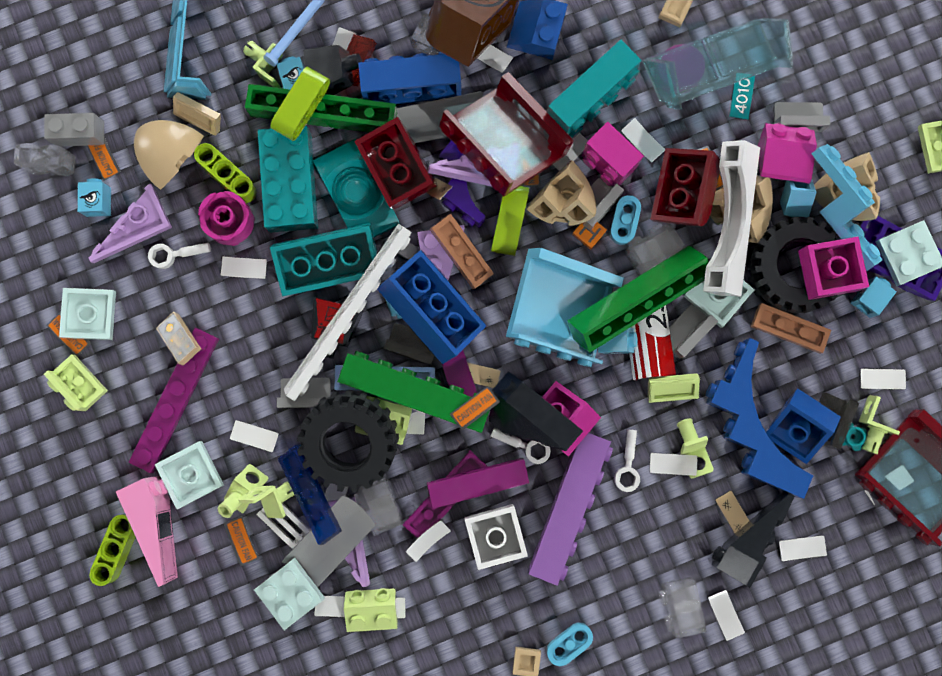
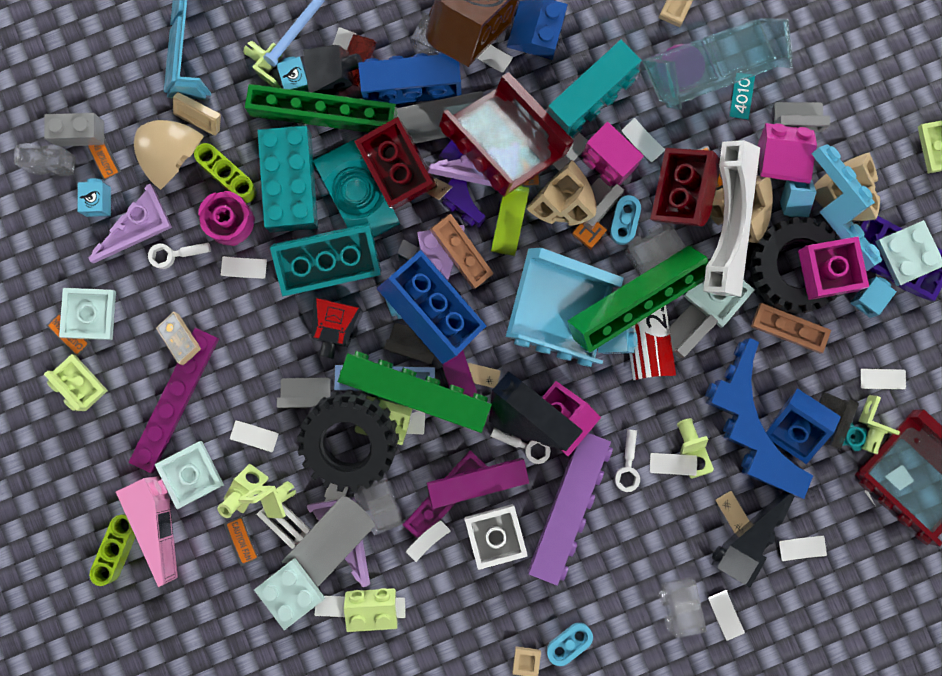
lime beam [270,66,330,141] -> none
clear blue tile [278,445,342,545] -> none
white plate [284,224,412,401] -> none
orange sticker [450,386,500,430] -> none
yellowish green tile [648,373,700,403] -> none

